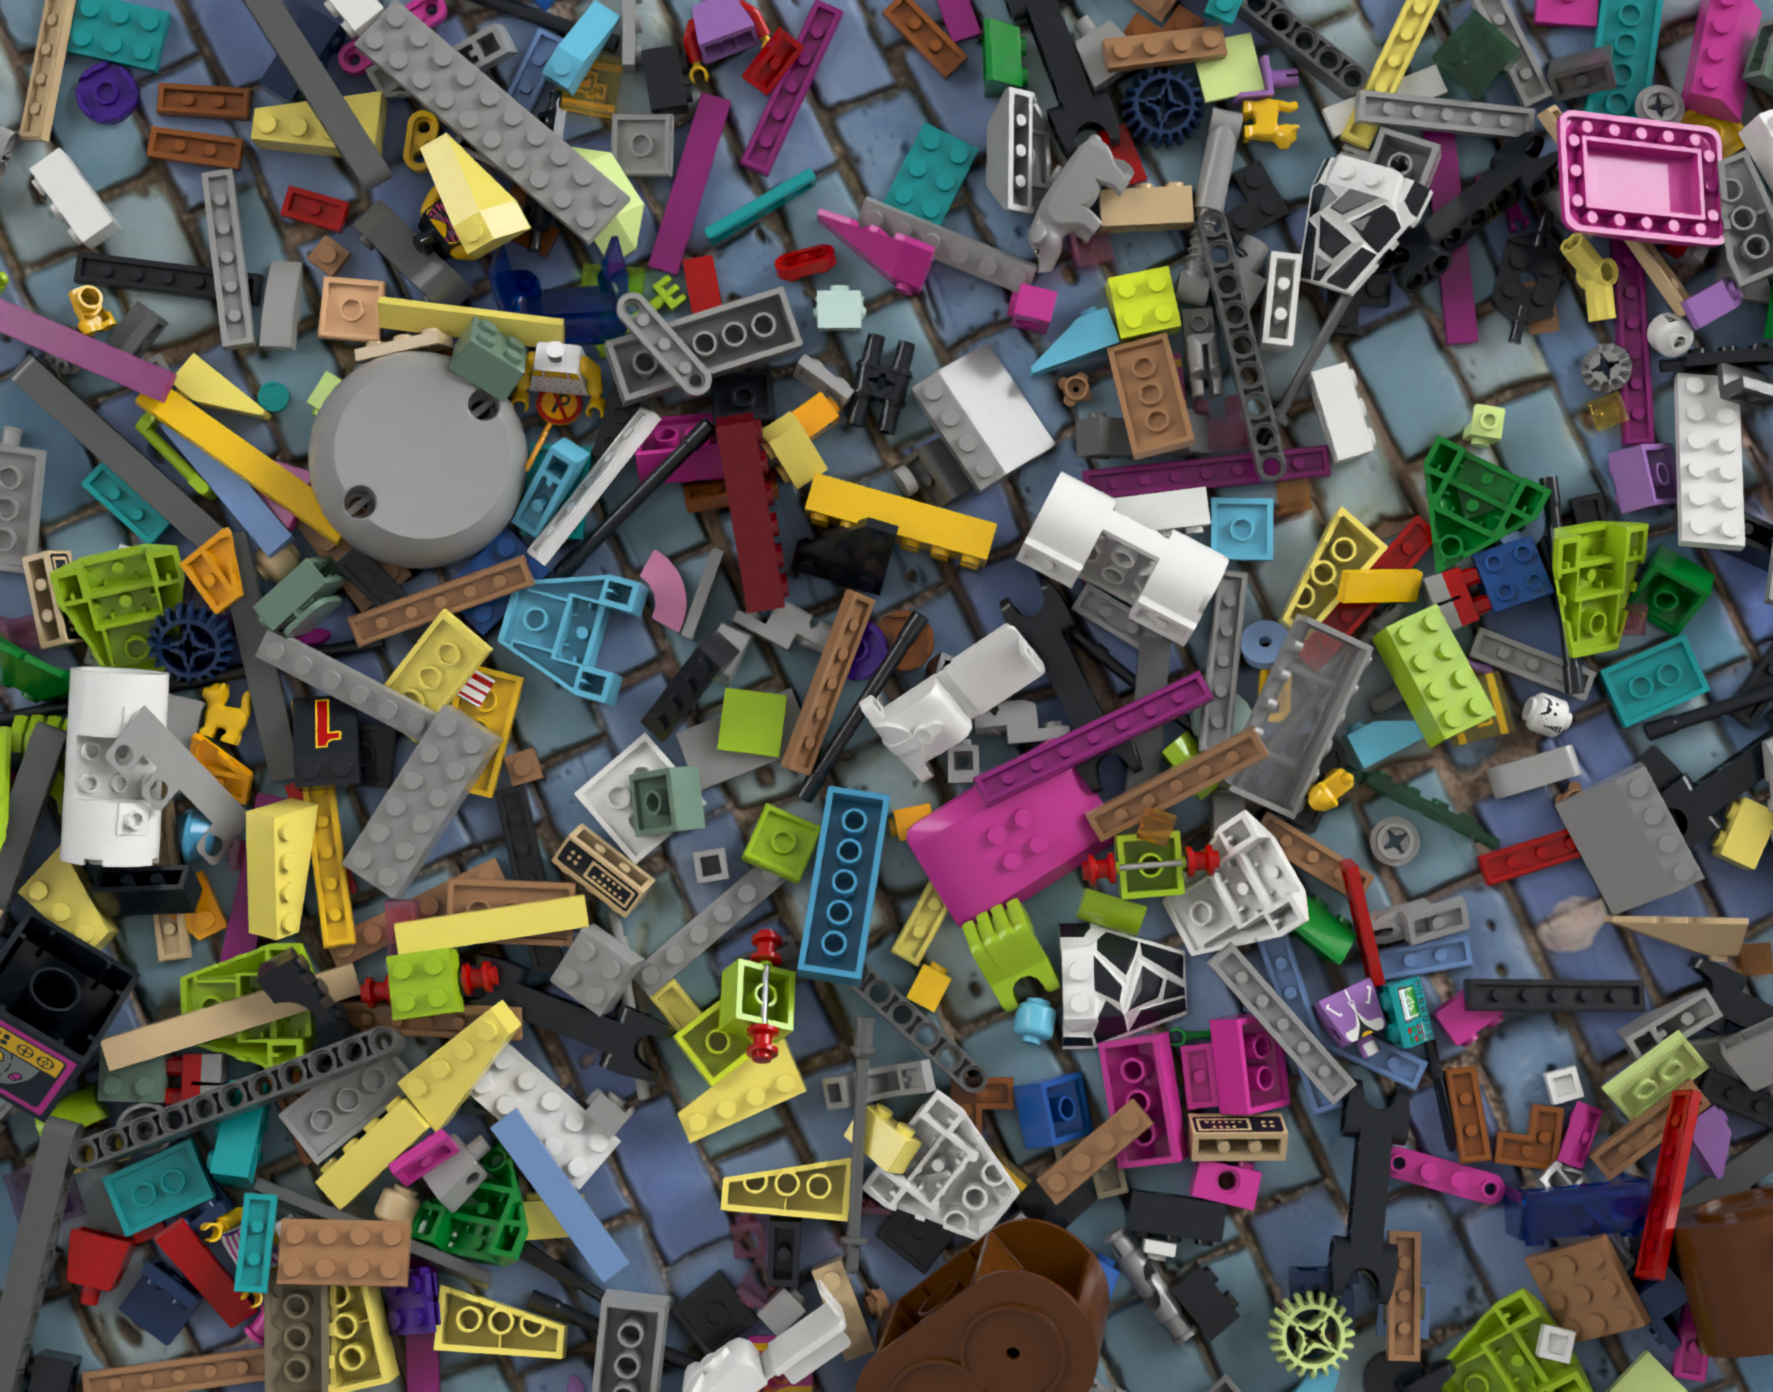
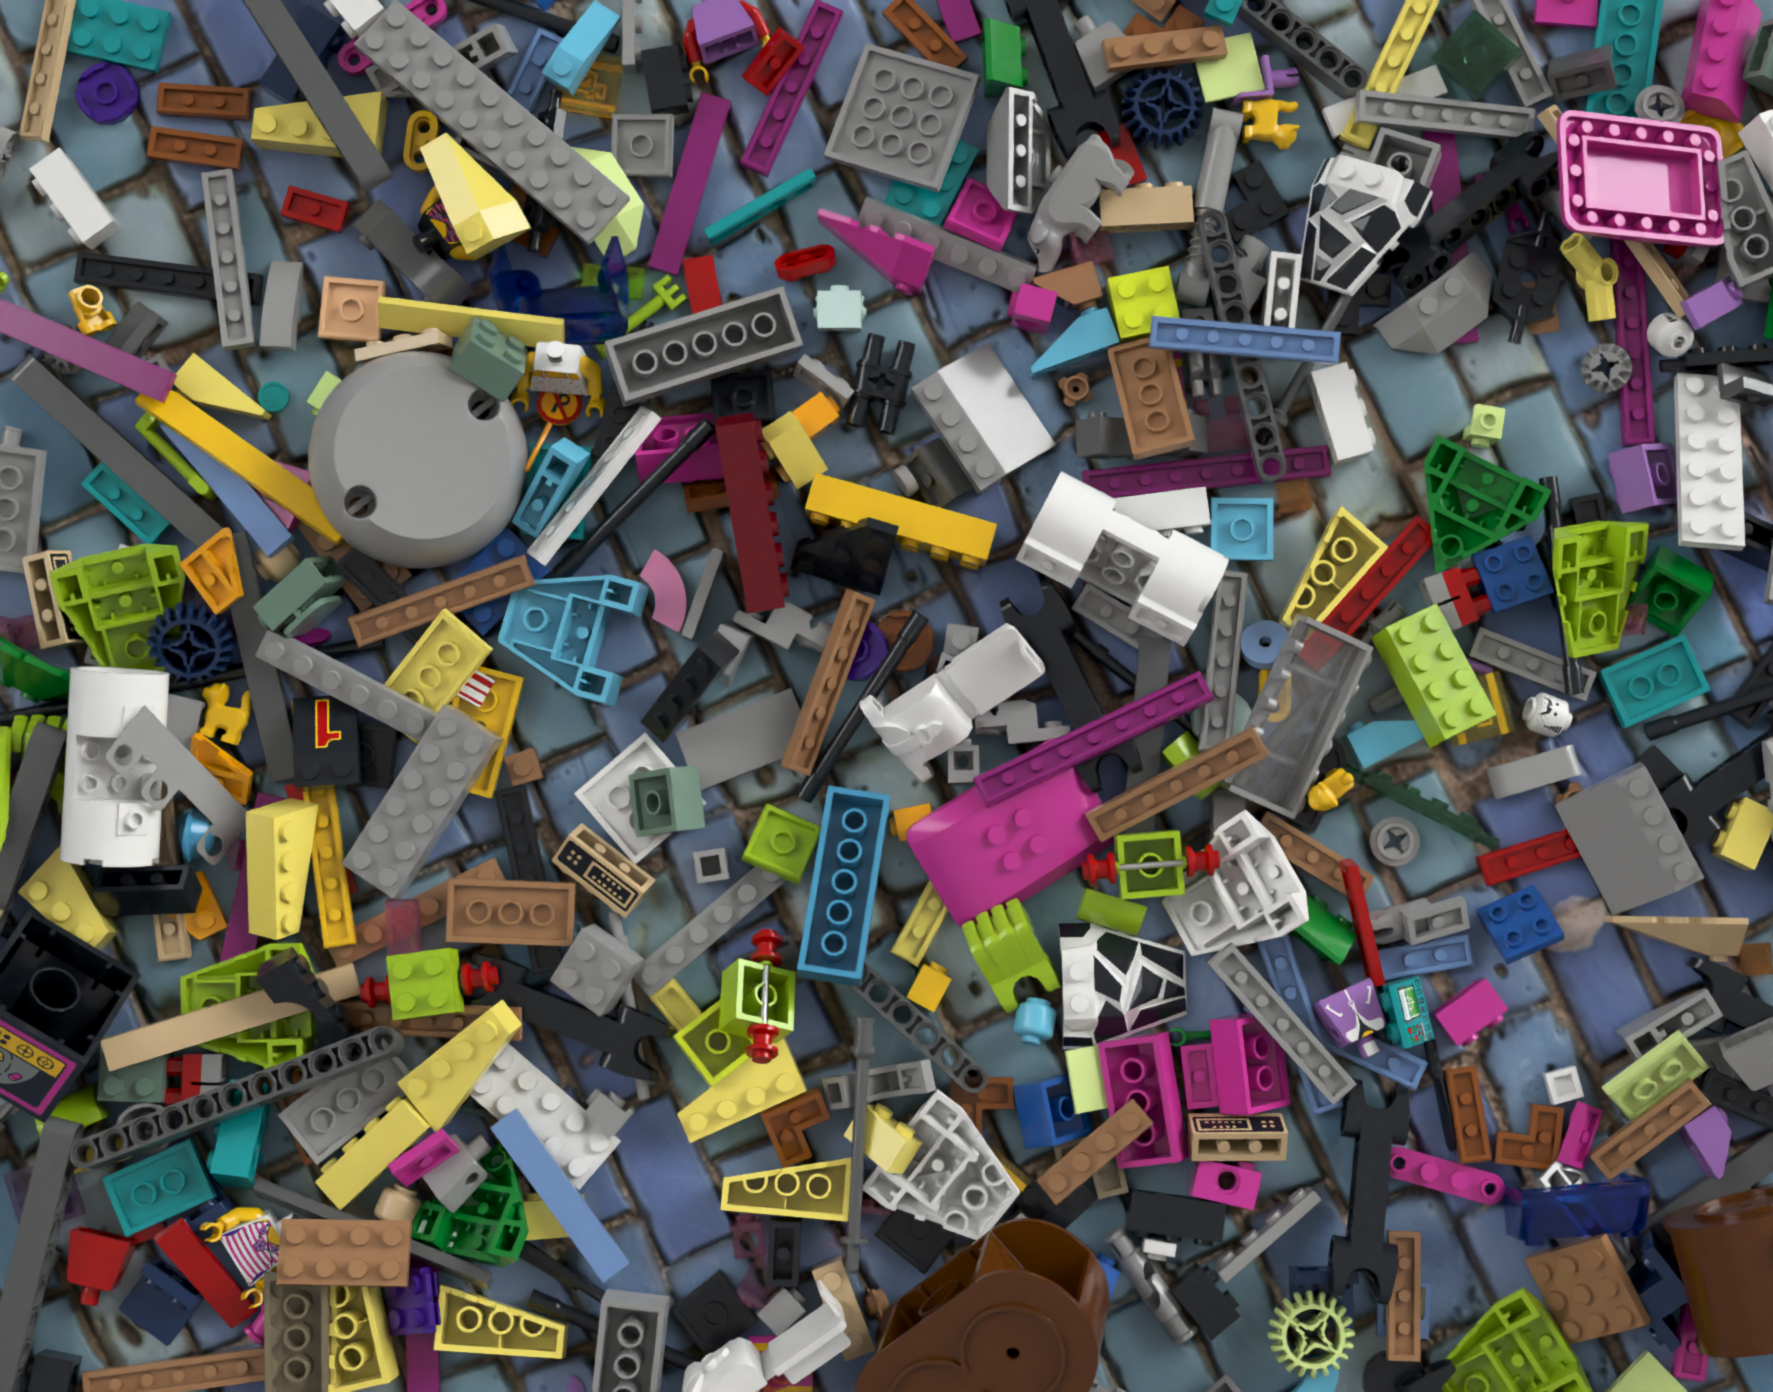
teal plate [234,1193,278,1293] -> none
medium nougat plate [307,234,352,277] -> none
light yellow tile [394,894,589,955] -> none
light grey plate [616,292,712,397] -> none
lime tile [717,687,788,758] -> none
clear orange tile [1136,806,1177,848] -> none
yellow tile [1336,569,1423,603] -> none
black tile [1463,979,1646,1013] -> none
white plate [1535,1323,1576,1364] -> none
clear yellow plate [1587,391,1630,432] -> none
red tile [1635,1089,1702,1281] -> none
none -> dark orange plate [760,1086,831,1168]
none -> light grey plate [824,43,982,193]
none -> light grey brick [943,623,979,657]
none -> dark pink tile [944,177,1019,253]
none -> medium nougat slope [1031,261,1103,313]
none -> yellowish green piece [1065,1045,1108,1114]
none -> medium blue tile [1149,316,1341,365]
none -> light grey plate [1214,1187,1322,1283]
none -> light grey wedge [1373,251,1491,355]
none -> blue plate [1477,884,1564,965]

